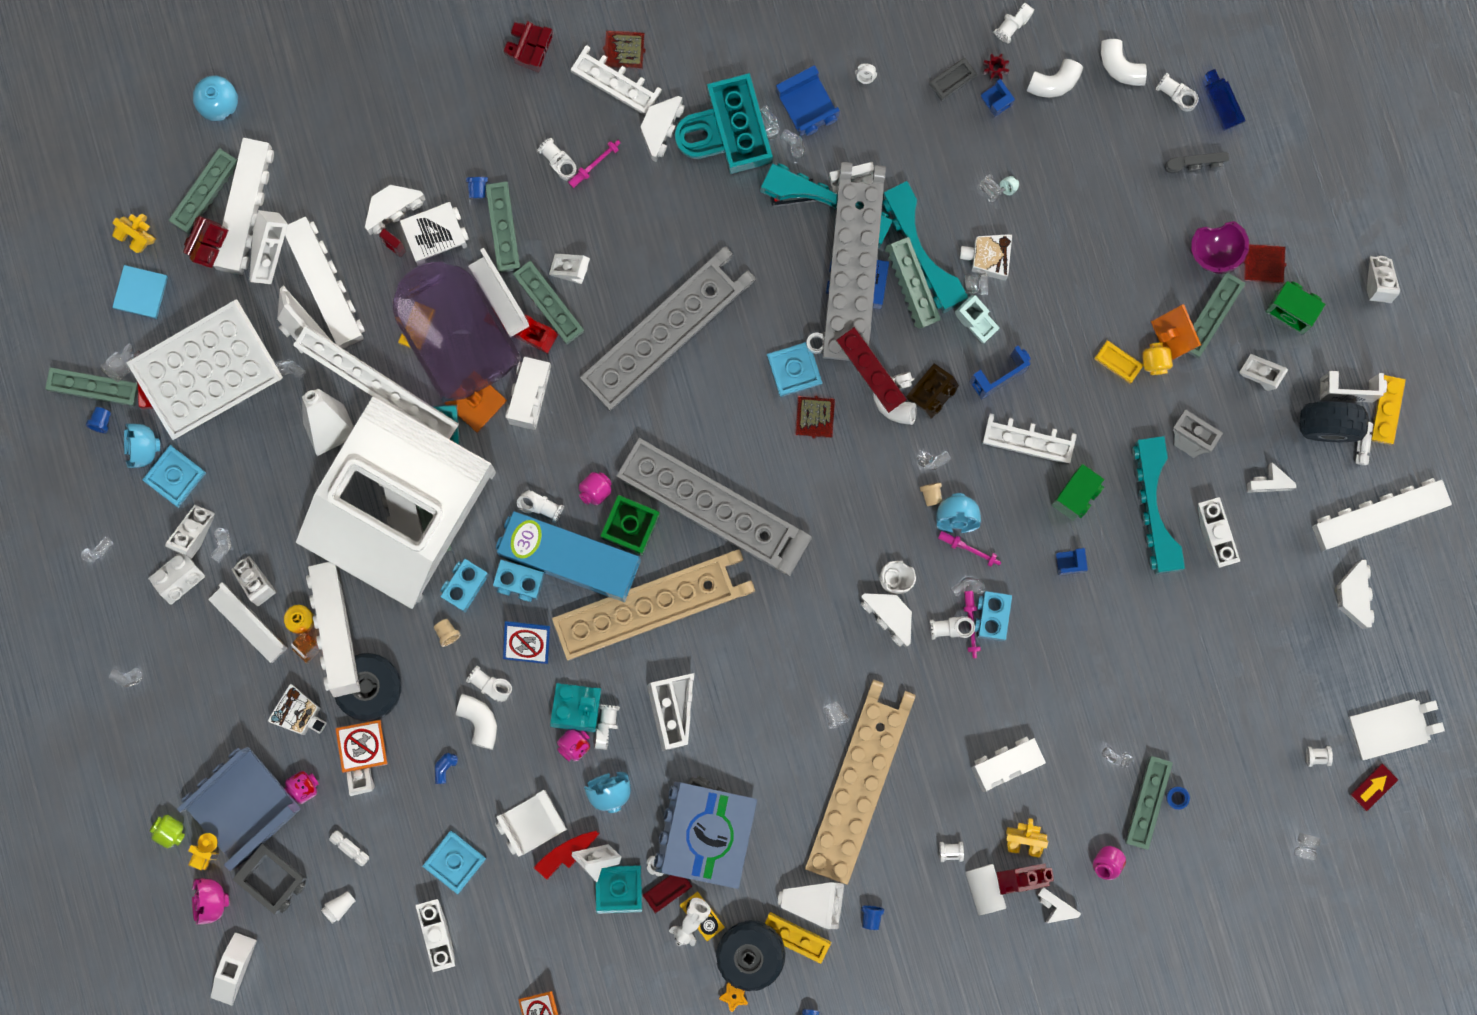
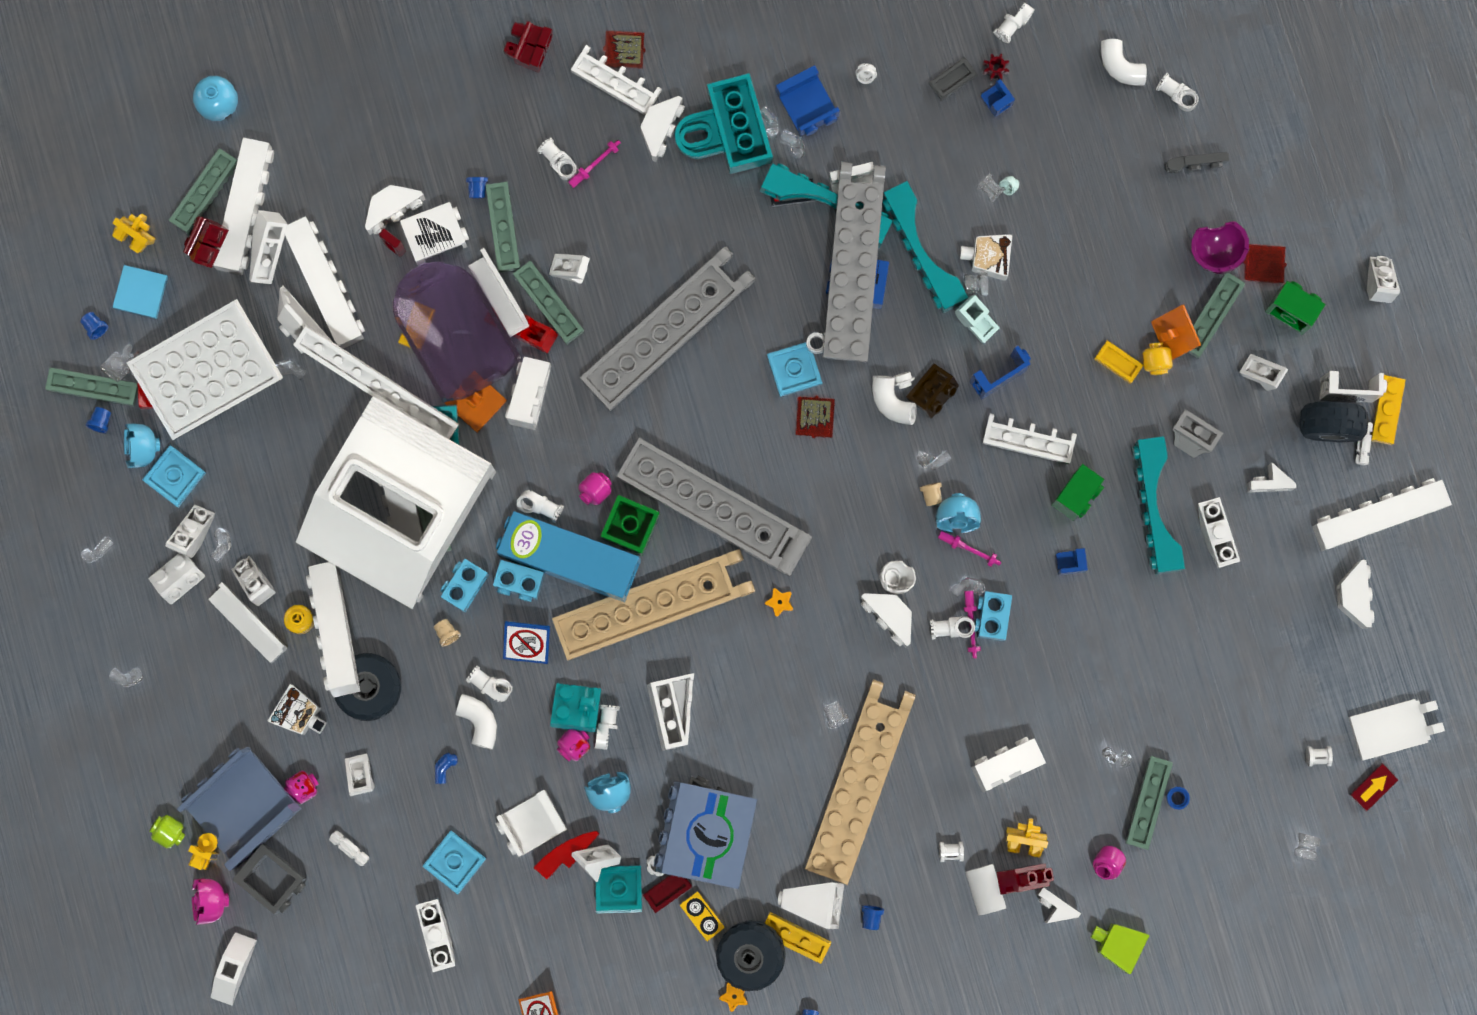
clear orange leg [291,632,322,664] -> none
white slope [302,389,354,456] -> none
white cone [321,891,356,924] -> none
piece [335,720,387,773] -> none
white animal [669,898,711,946] -> none
dark red plate [836,327,907,413] -> none
sand green gear [885,237,941,329] -> none
white cylinder [1026,59,1083,98] -> none
clear blue hinge [1205,69,1246,131] -> none
none -> blue piece [80,312,108,340]
none -> light orange plate [765,588,793,617]
none -> lime torso [1090,923,1150,975]

